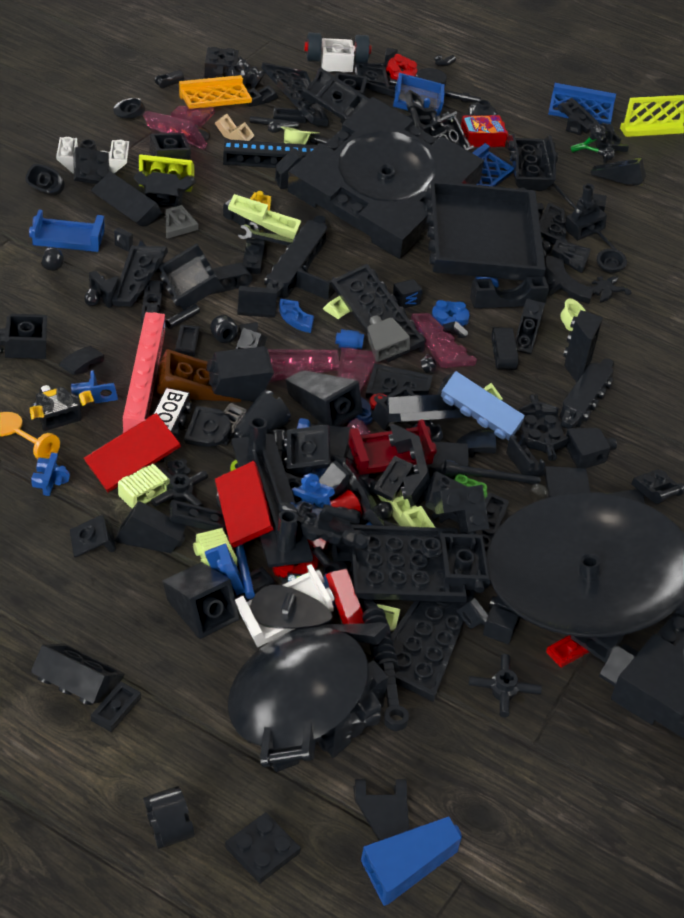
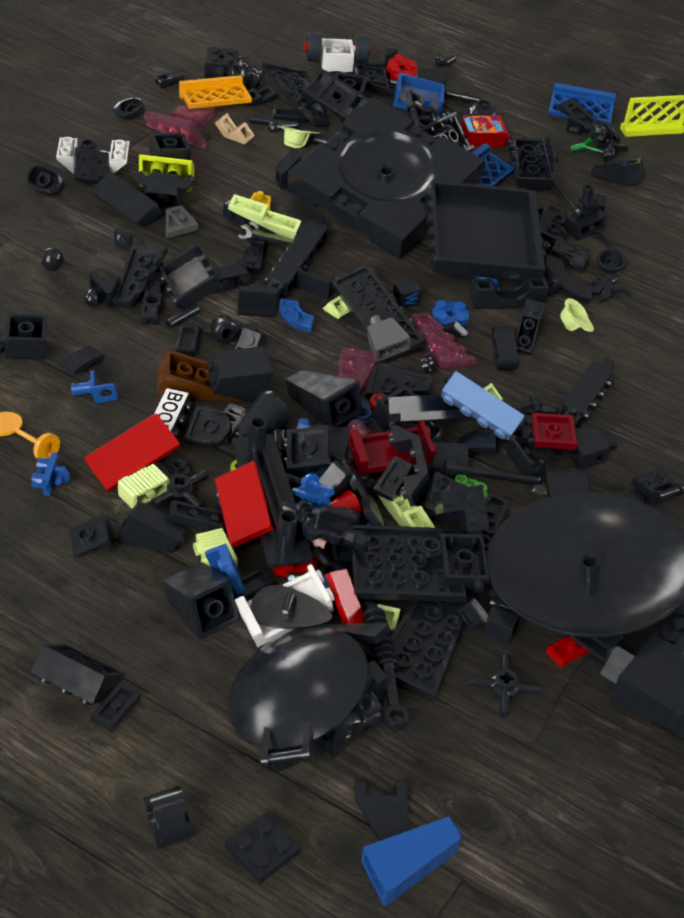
blue panel [29,210,105,252] -> none
black torso [29,385,94,431] -> none
coral brick [123,312,165,433] -> none
black brick [223,139,318,168] -> none
blue bar [235,544,255,599] -> none
clear pink wing [268,349,339,382] -> none
blue brick [335,329,364,351] -> none
black hinge [377,501,393,519] -> none
black slope [563,310,603,383] -> none
none -> dark red plate [531,413,577,450]

